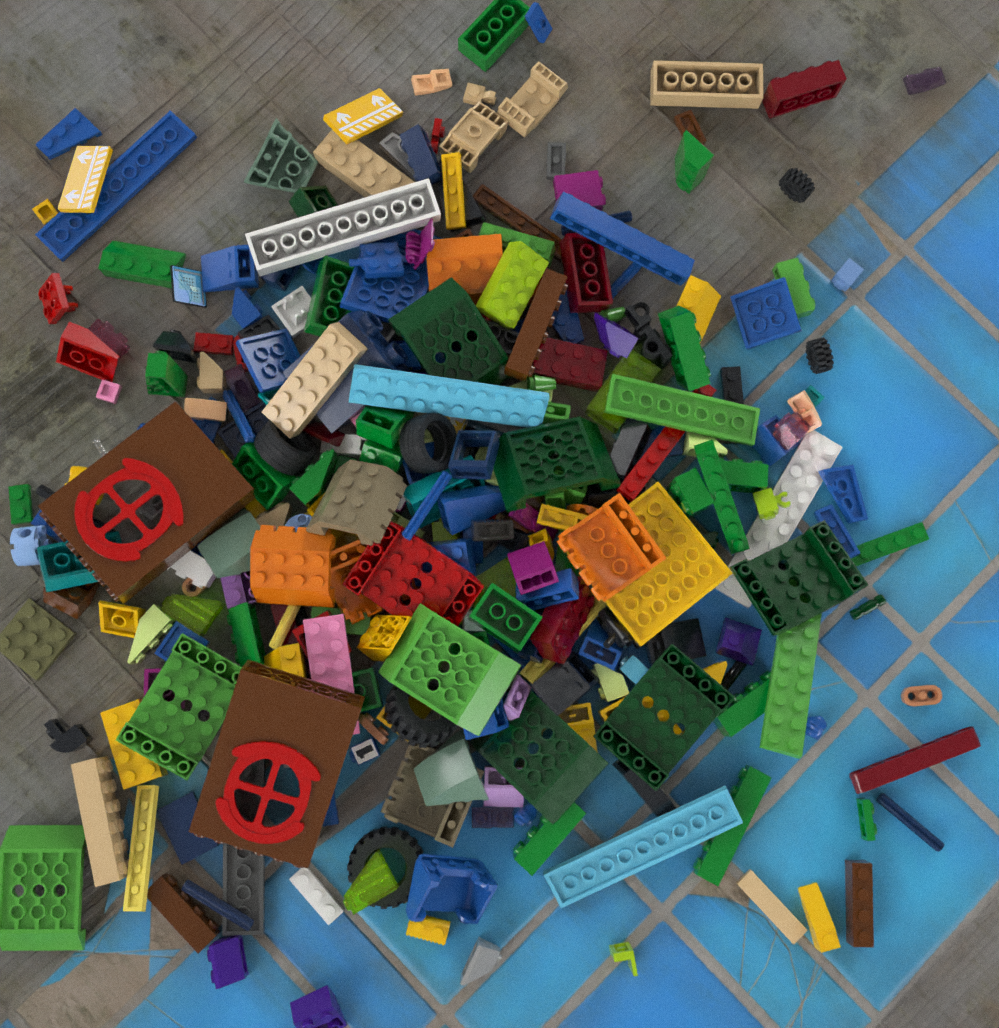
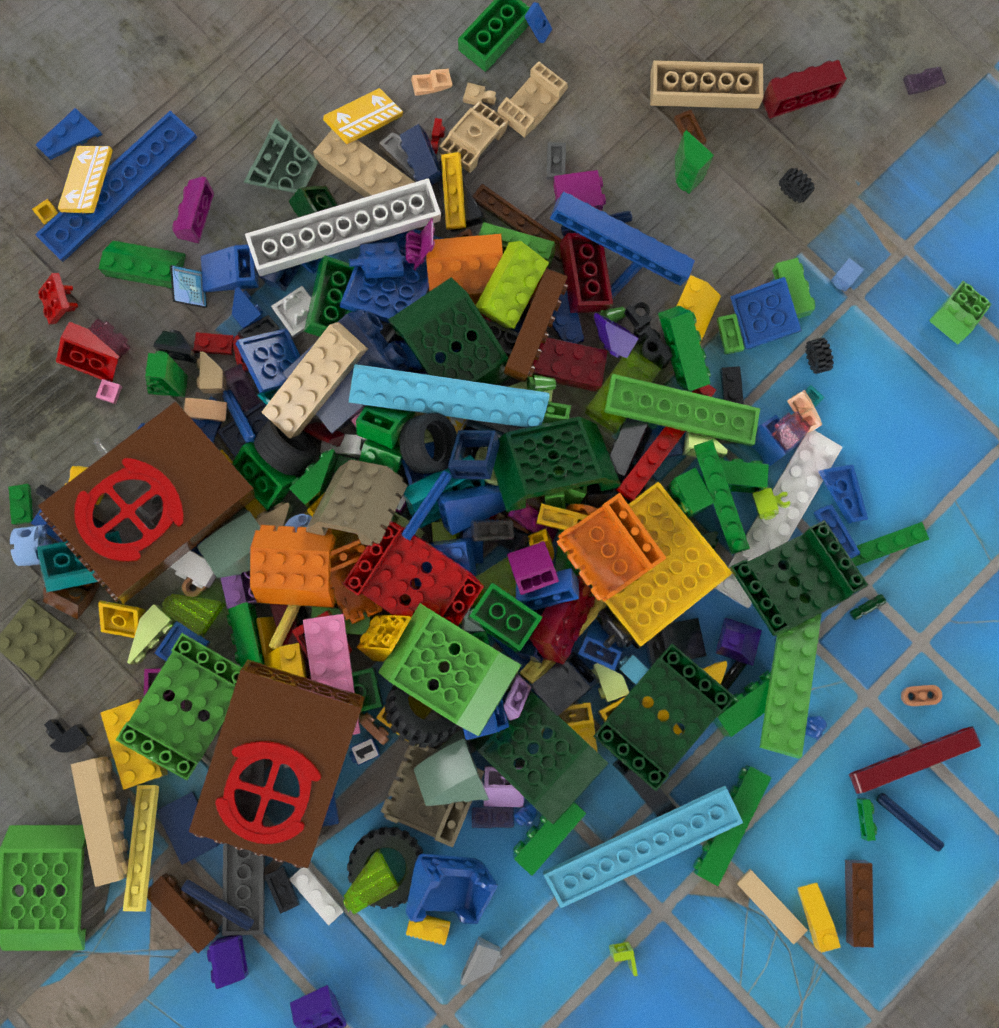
none -> magenta slope [172,176,214,244]
none -> yellow slope [256,617,277,656]
none -> black plate [264,866,300,914]
none -> bright green plate [716,314,744,355]
none -> bright green slope [929,281,992,345]

